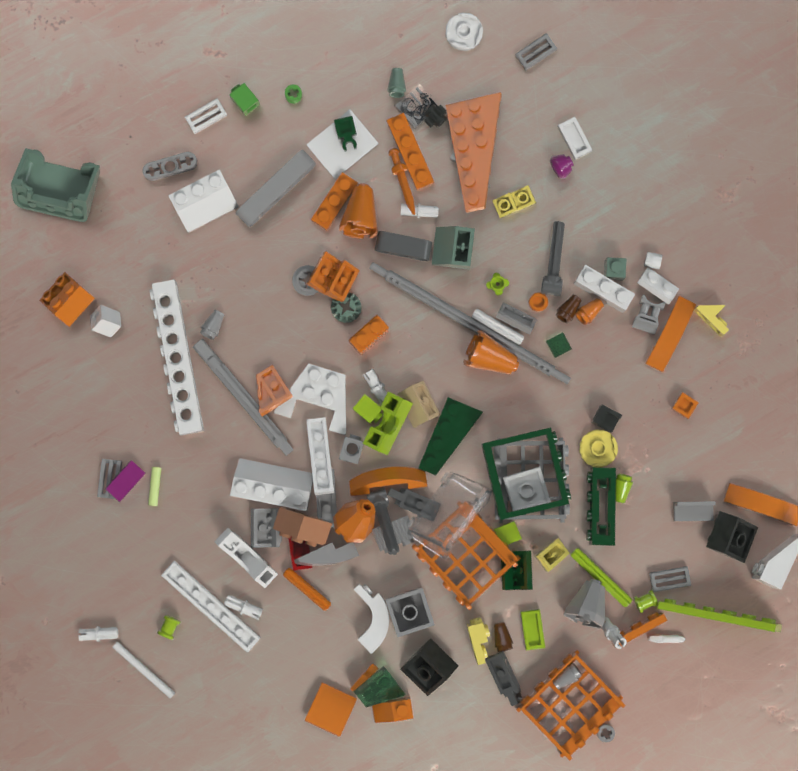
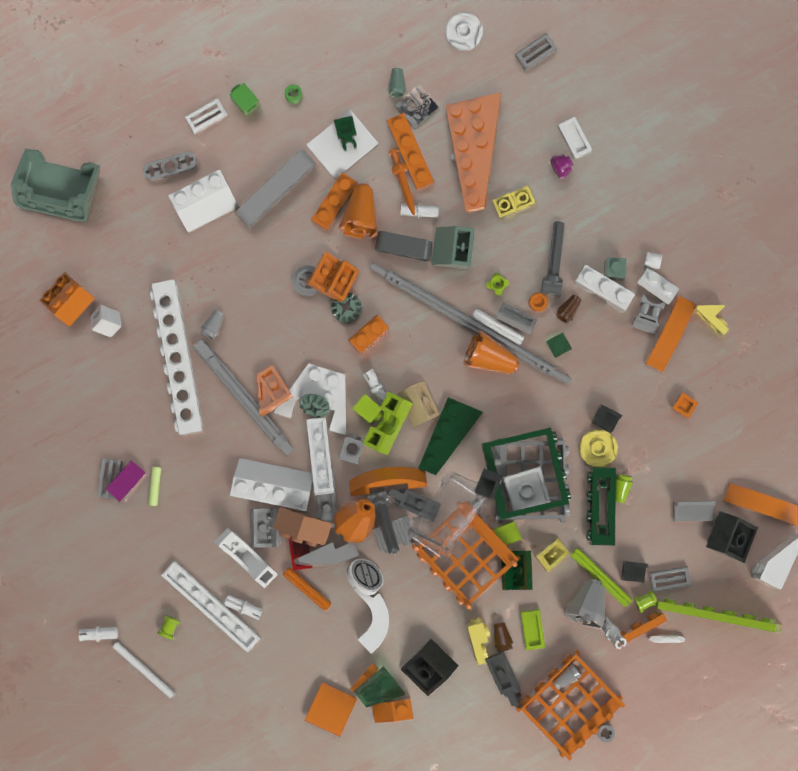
light grey brick [385,587,435,638] -> none
pearl dark grey gear [424,104,447,128] -> none
orange cone [575,298,604,325] -> none
none -> sand green gear [299,394,330,418]
none -> tile [347,559,384,595]
none -> pearl dark grey panel [474,468,502,500]
none -> pearl dark grey panel [621,561,648,583]

